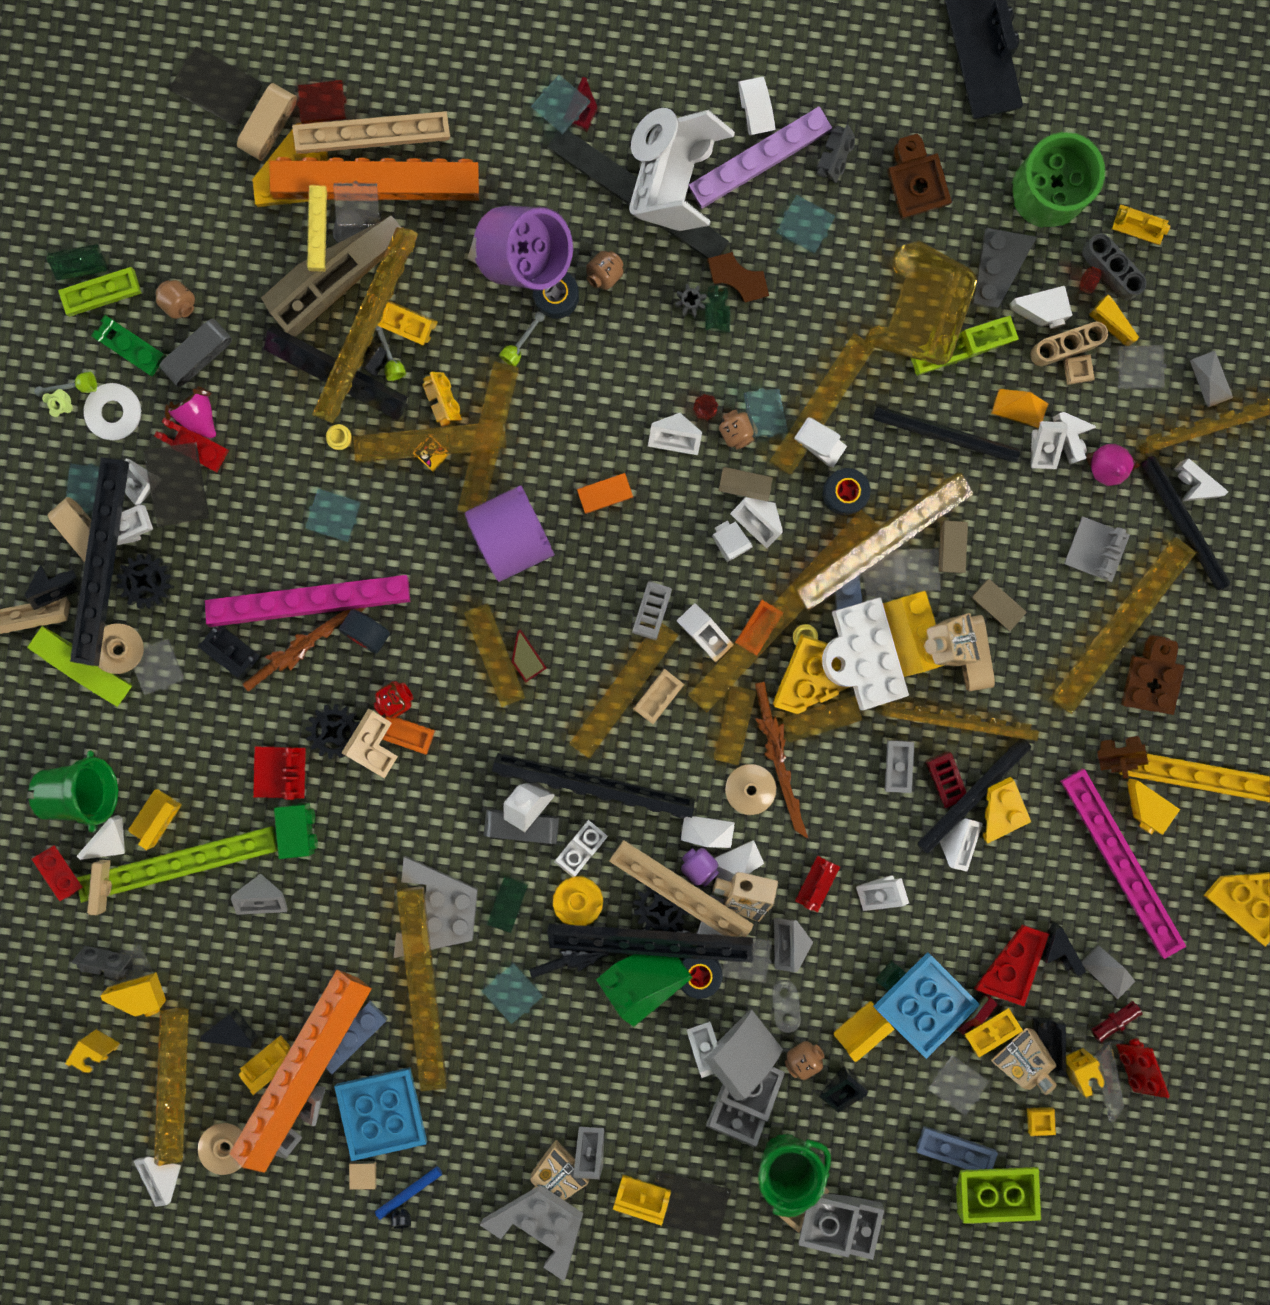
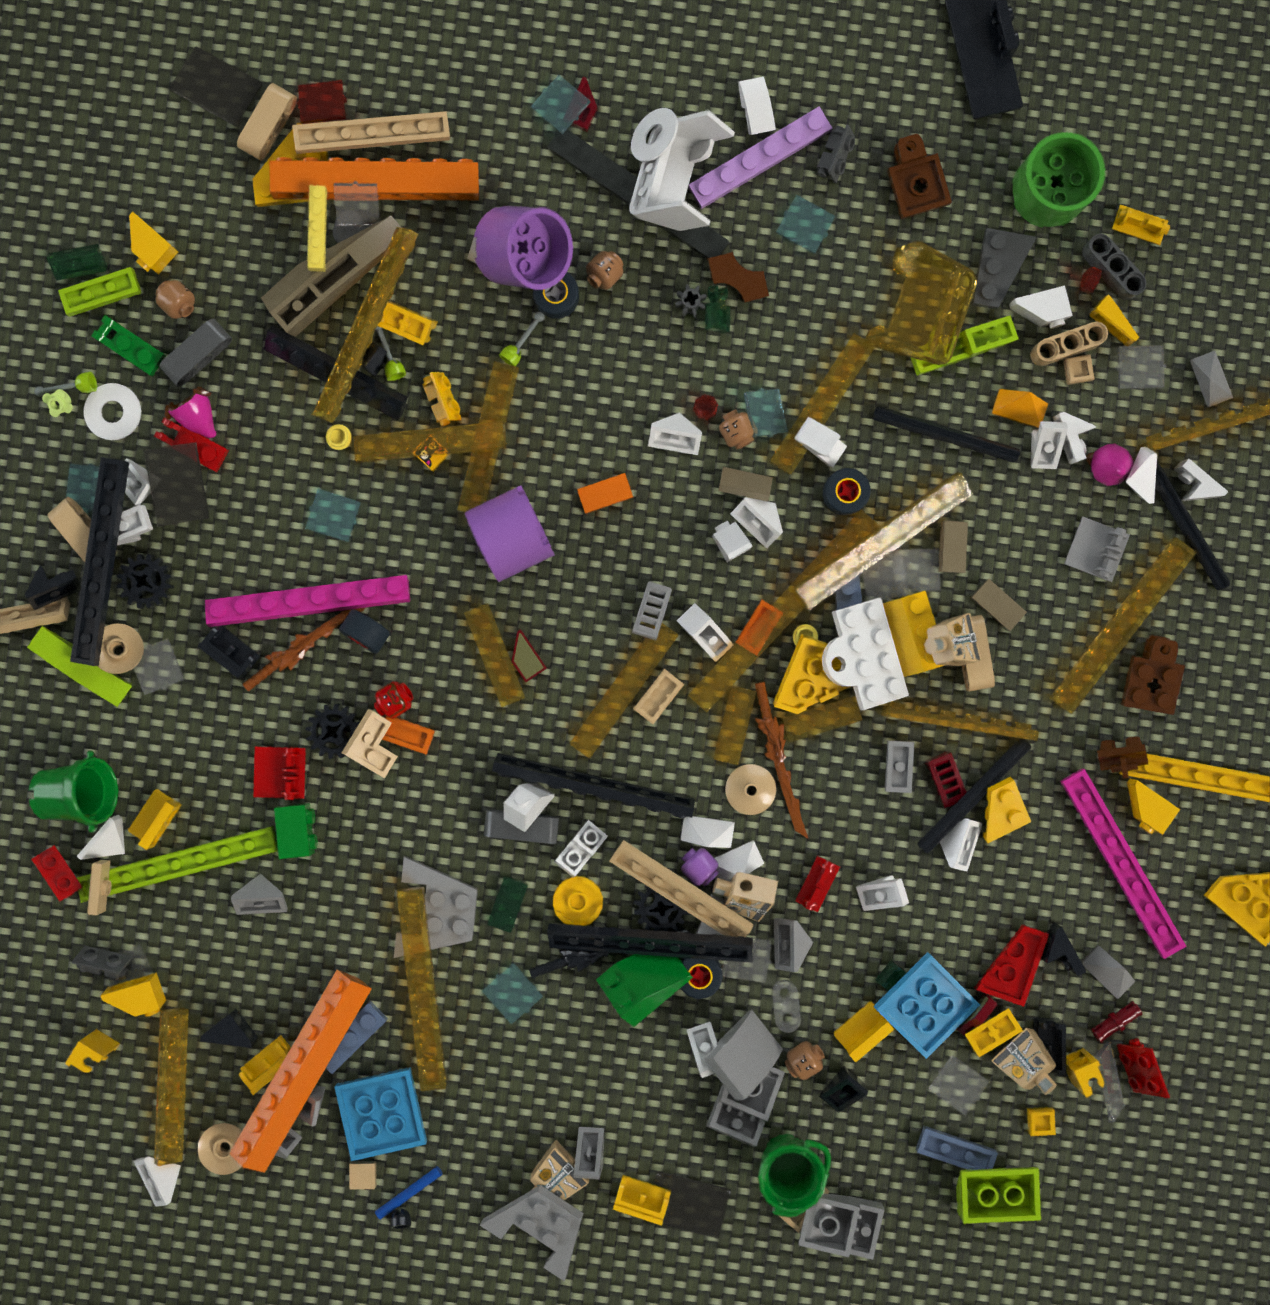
none -> yellow slope [129,211,178,275]
none -> white slope [1126,447,1157,504]

